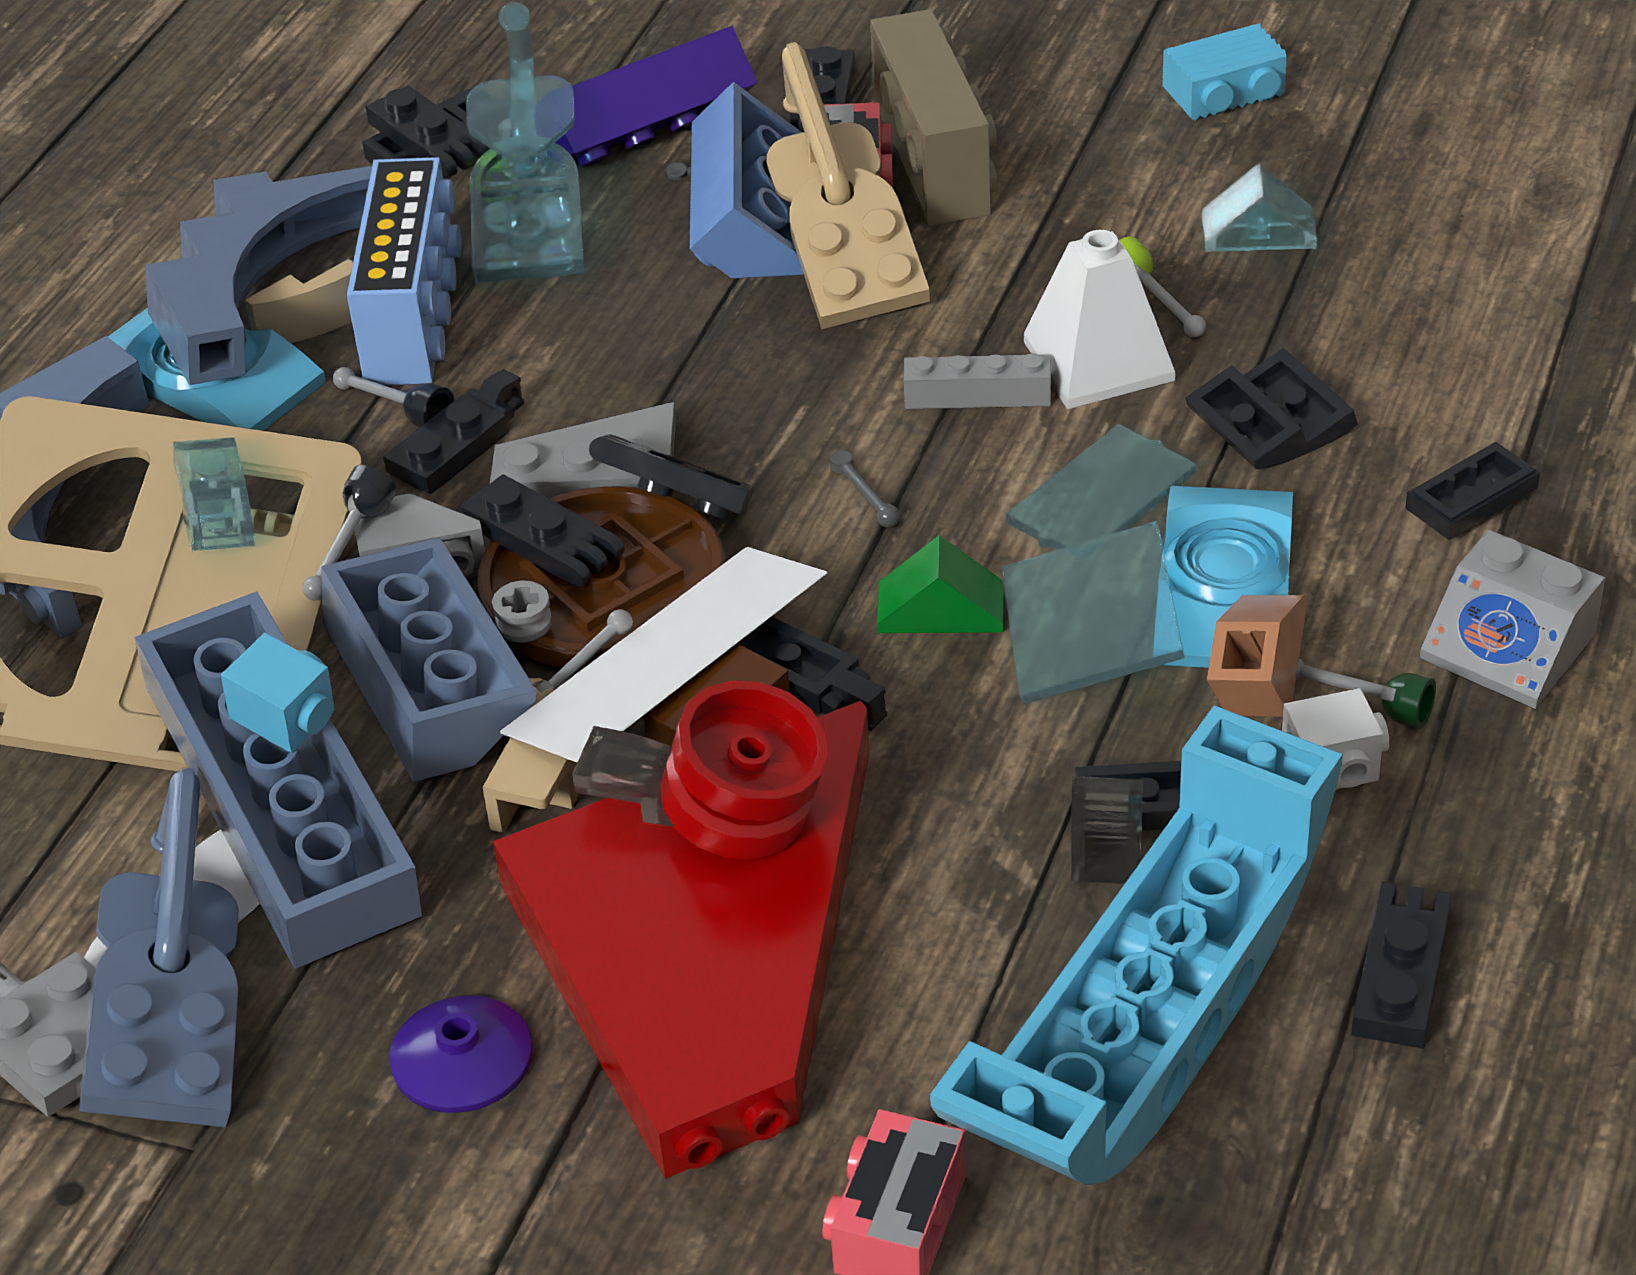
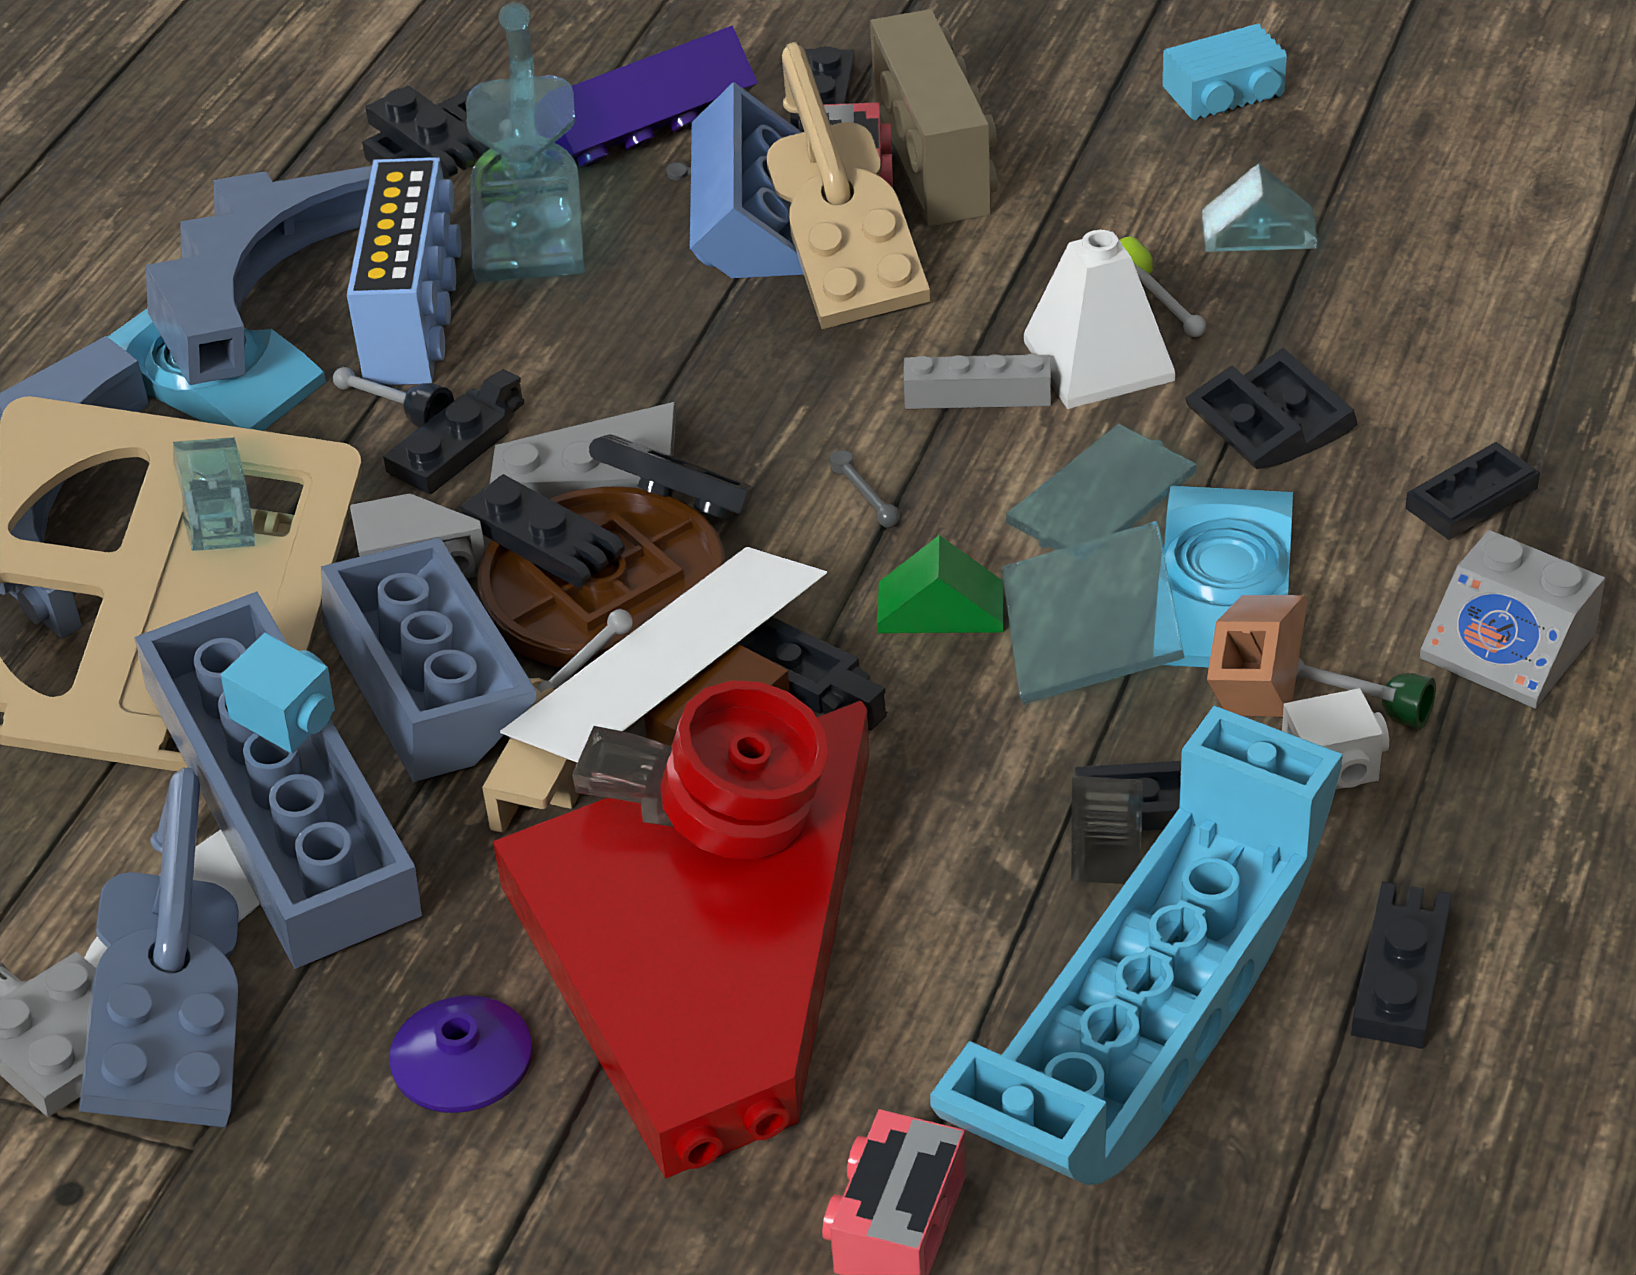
tan slope [245,259,353,343] -> none
black hinge [303,465,397,601] -> none
light grey bush [492,580,552,642] -> none

